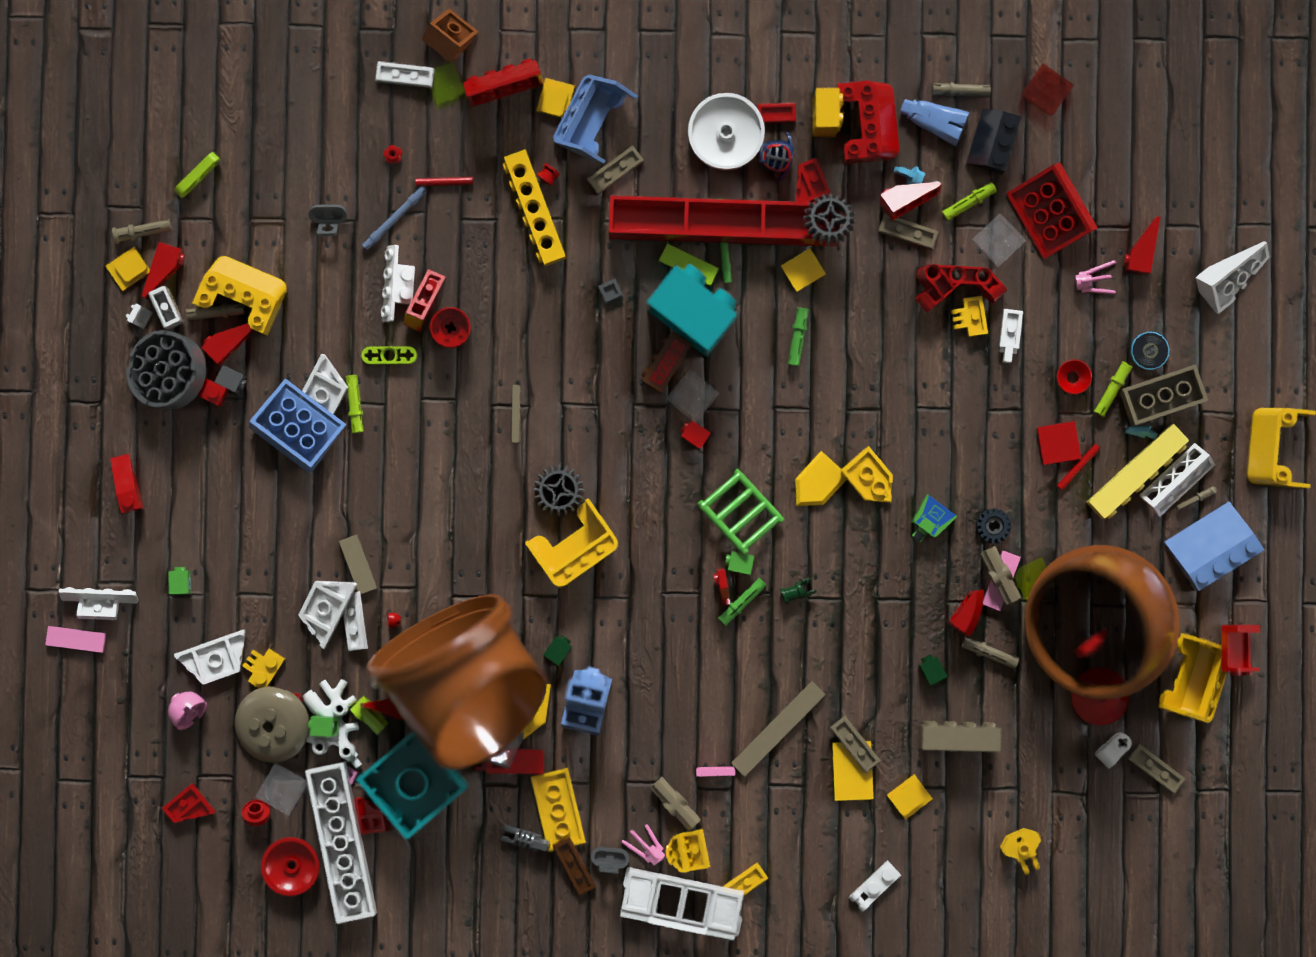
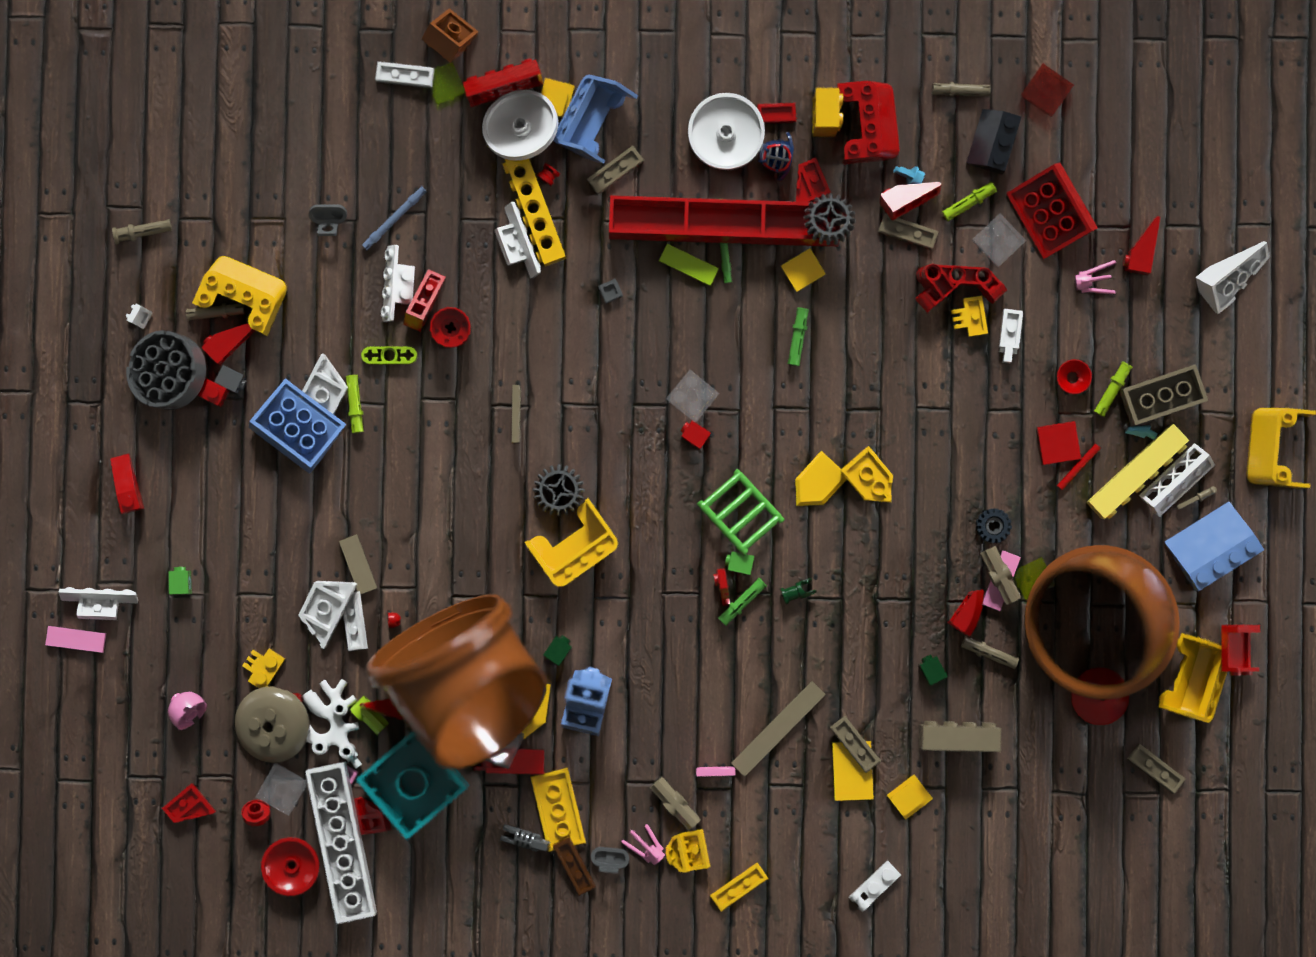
yellow piece [106,247,150,291] -> none
red slope [141,242,185,300] -> none
white brick [148,286,184,330] -> none
lime beam [174,152,220,198] -> none
white wing [174,629,246,685] -> none
bright green brick [308,716,340,737] -> none
red plate [383,145,402,164] -> none
red bar [415,177,473,186] -> none
white piece [620,867,744,940] -> none
brick [641,332,692,394] -> none
teal brick [647,264,737,357] -> none
medium blue piece [900,99,970,147] -> none
torso [912,494,957,543] -> none
yellow hinge [1000,828,1041,875] -> none
red wing [1074,629,1109,657] -> none
white piece [1095,732,1131,768] -> none
black tile [1130,332,1169,370] -> none
none -> white dish [482,90,558,160]
none -> white bracket [494,202,541,278]

